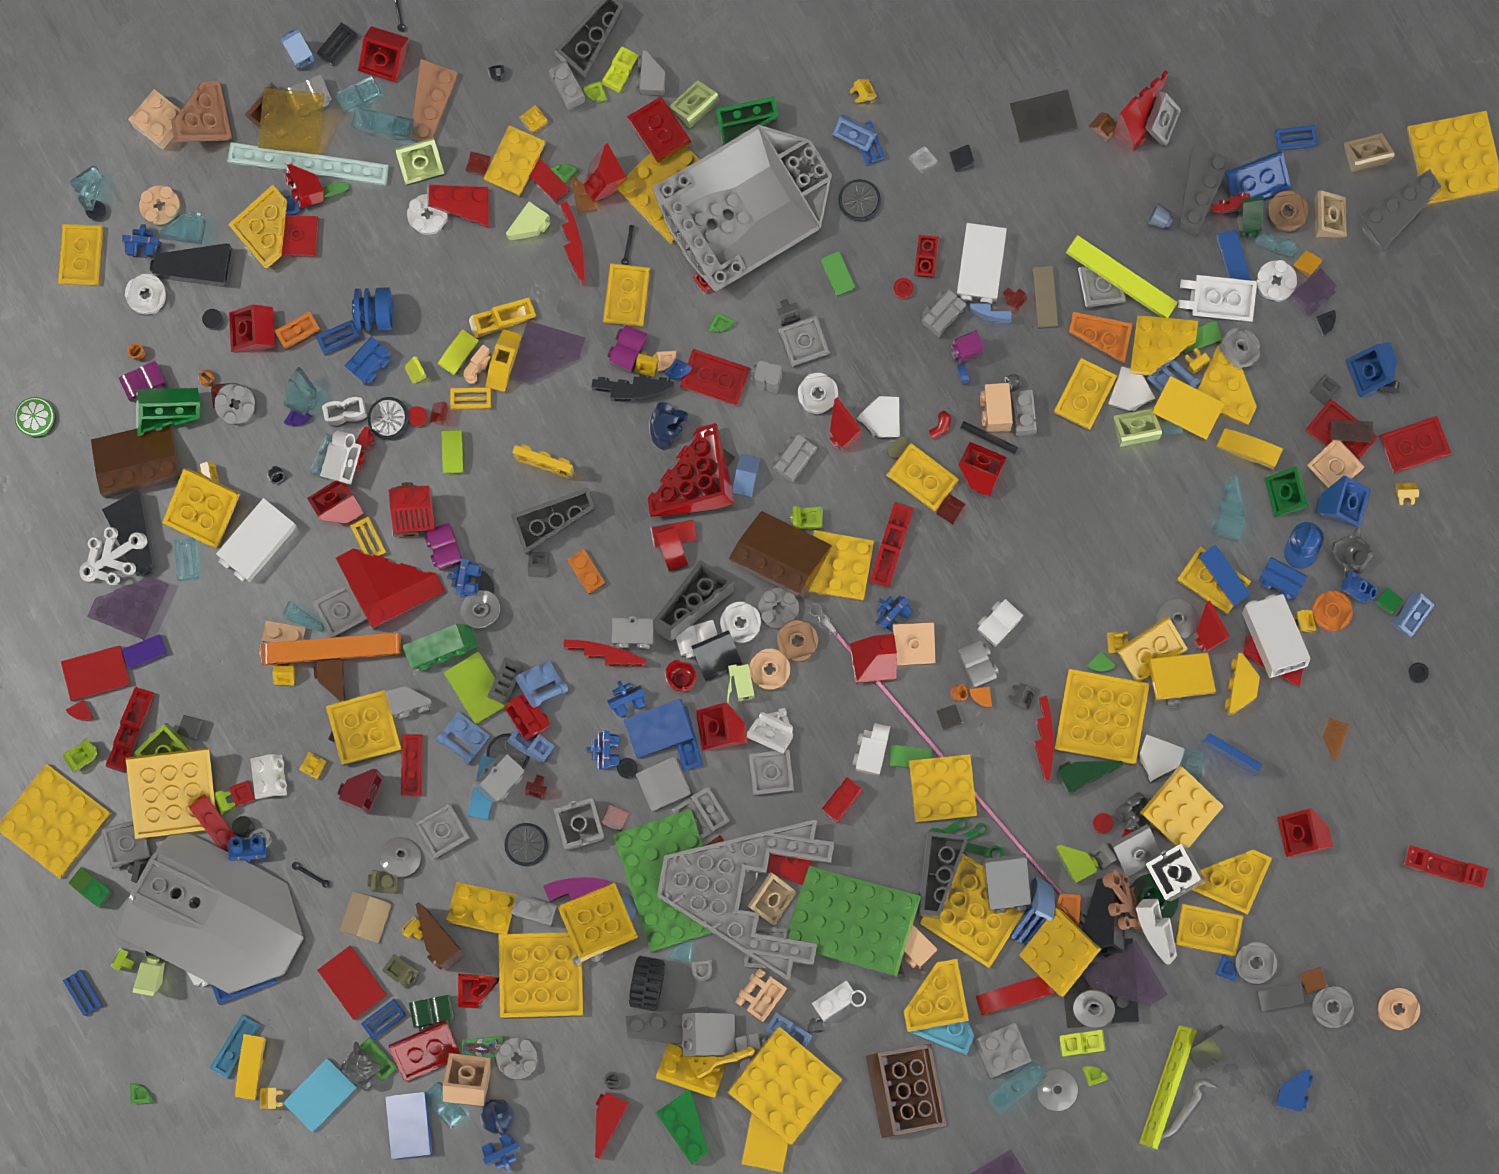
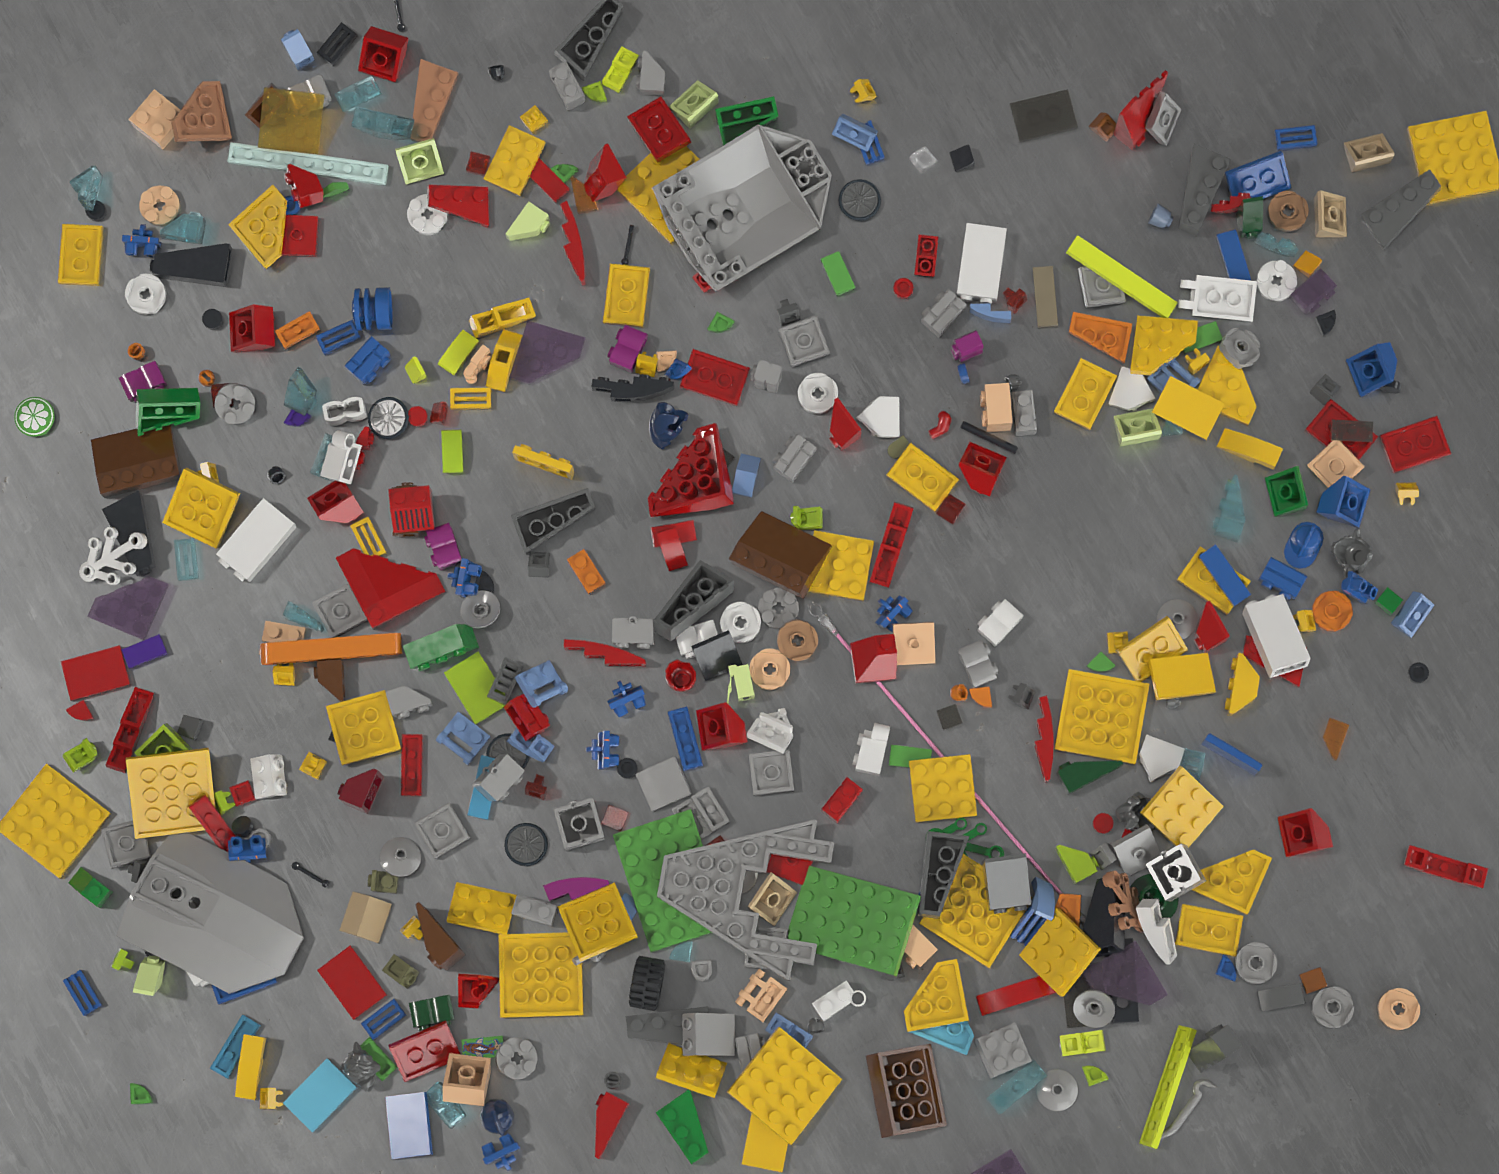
blue tile [624,699,695,758] -> none
yellow piece [691,1047,755,1078] -> none
blue slope [1275,1070,1313,1112] -> none

